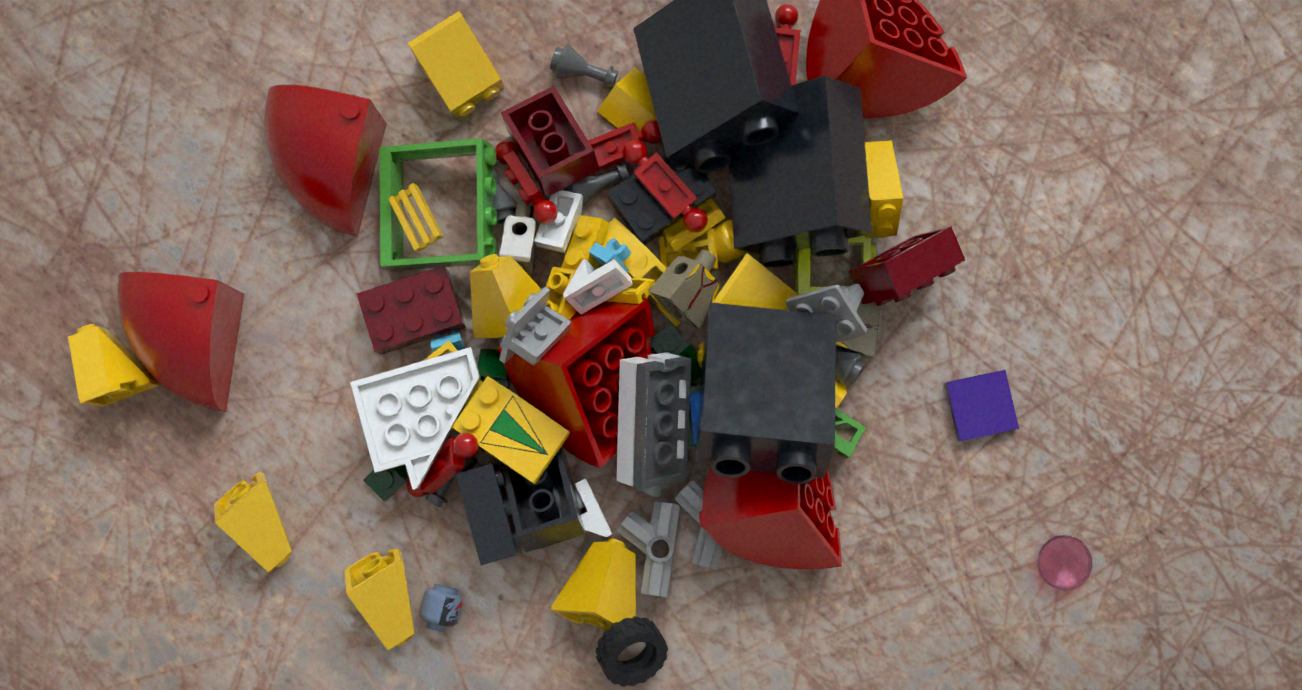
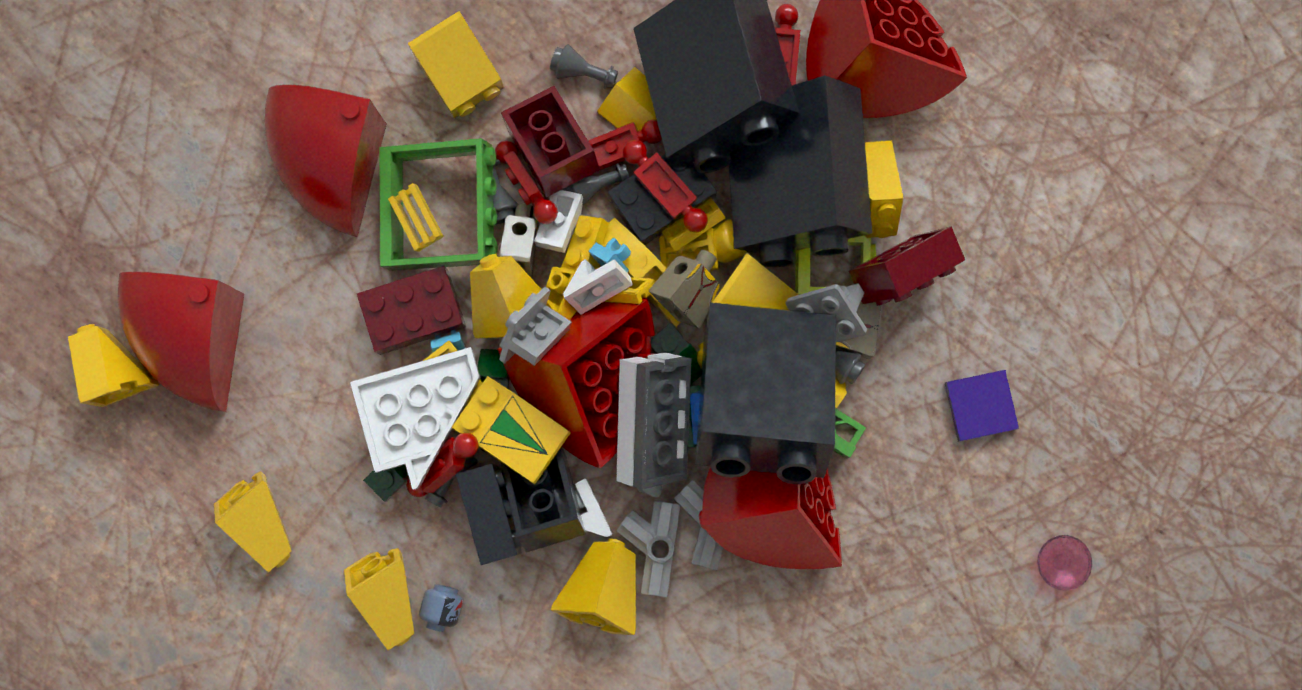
black tyre [595,616,668,687] -> none

